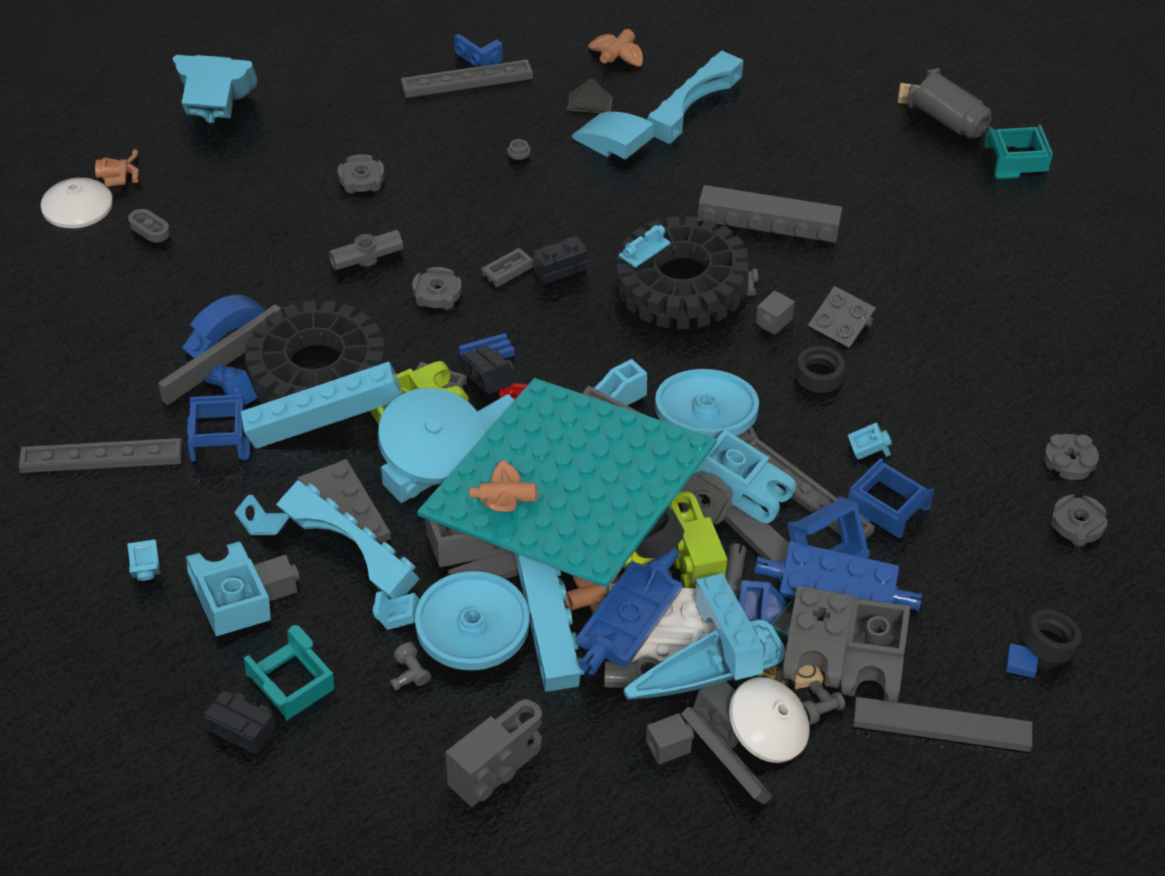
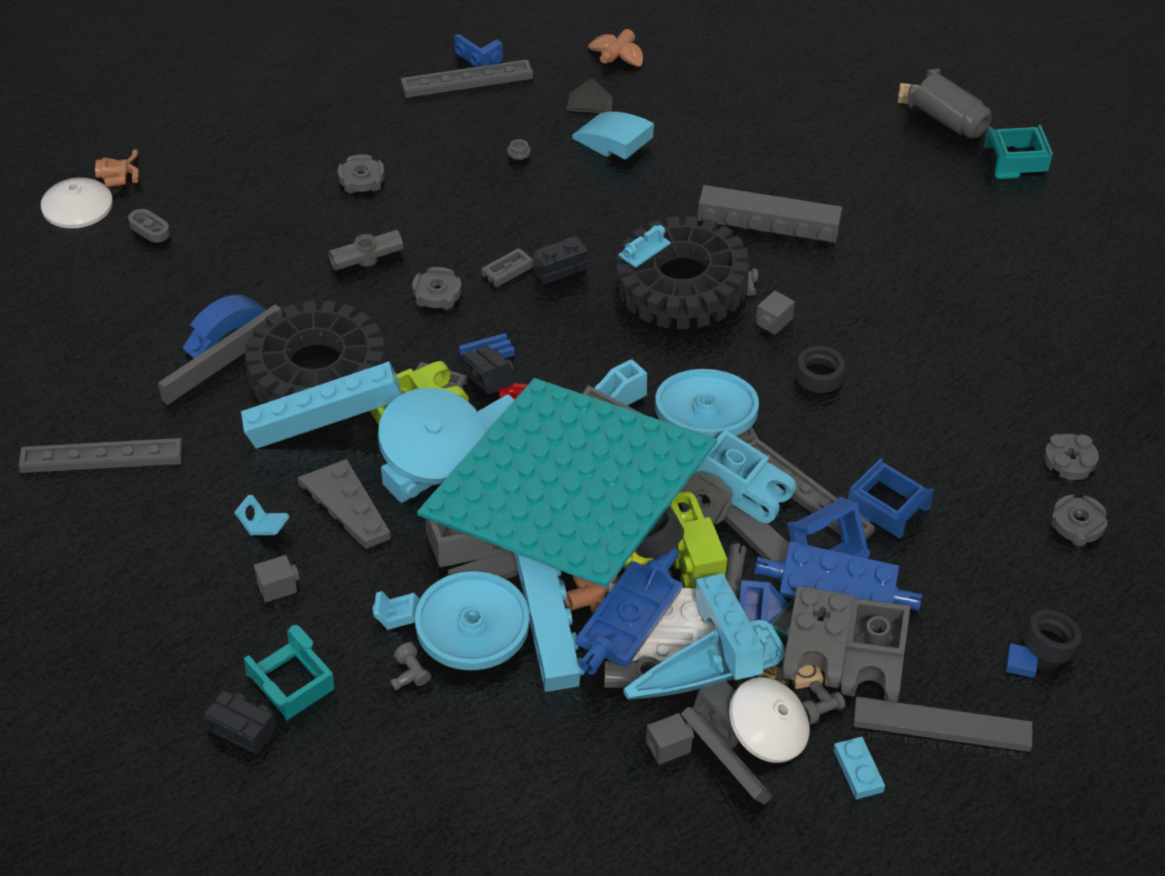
medium azure bracket [128,539,161,581] -> none
medium azure piece [173,55,257,123] -> none
medium azure brick [186,541,271,636] -> none
blue piece [187,394,250,461] -> none
blue bracket [204,365,258,405] -> none
medium azure arch [276,480,419,599] -> none
dark grey brick [446,699,542,807] -> none
nougat plant [469,460,538,512] -> none
medium azure arch [647,50,743,144] -> none
dark grey hinge [808,286,876,348] -> none
medium azure bracket [848,422,892,460] -> none
none -> medium azure plate [834,737,885,799]

